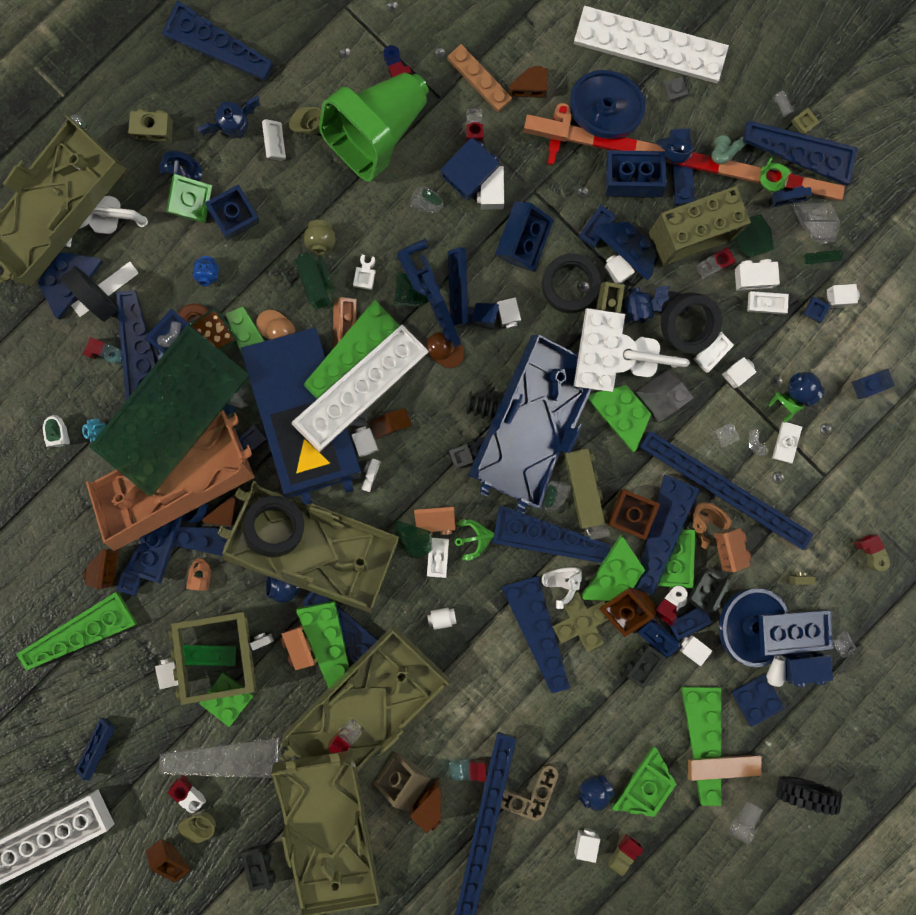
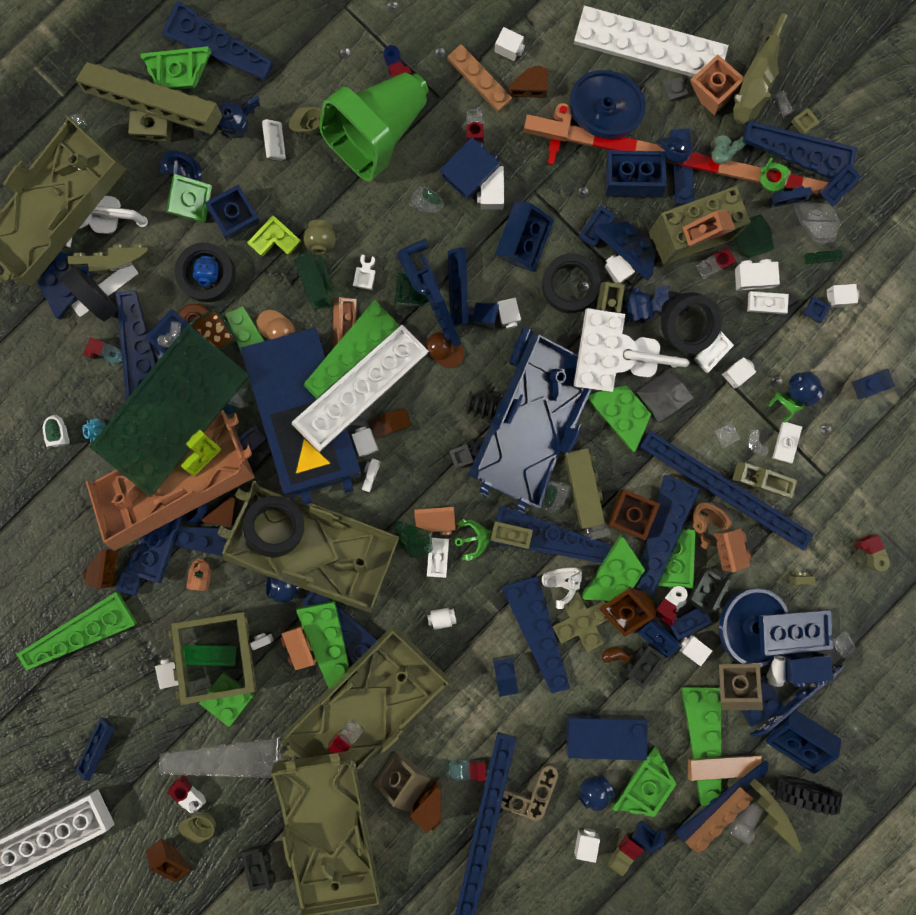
none -> olive slope [68,244,150,274]
none -> olive brick [76,62,223,134]
none -> bright green wing [141,46,211,90]
none -> black tyre [175,242,236,303]
none -> lime plate [181,430,222,477]
none -> lime plate [247,215,302,257]
none -> olive plate [491,521,533,549]
none -> dark blue slope [493,655,518,697]
none -> white brick [495,27,525,61]
none -> dark blue pin [509,327,533,367]
none -> dark blue brick [566,714,648,760]
none -> reddish brown arm [602,646,631,663]
none -> dark blue bracket [631,821,666,853]
none -> dark blue piece [675,760,769,842]
none -> nougat slope [682,210,735,246]
none -> medium nougat plate [686,787,754,854]
none -> nougat slope [690,54,744,115]
none -> dark tan brick [719,664,763,710]
none -> olive slope [732,462,798,499]
none -> olive piece [733,13,788,124]
none -> dark blue piece [750,665,844,736]
none -> olive slope [750,778,802,853]
none -> dark blue slope [765,710,842,774]
none -> dark blue plate [818,164,862,206]

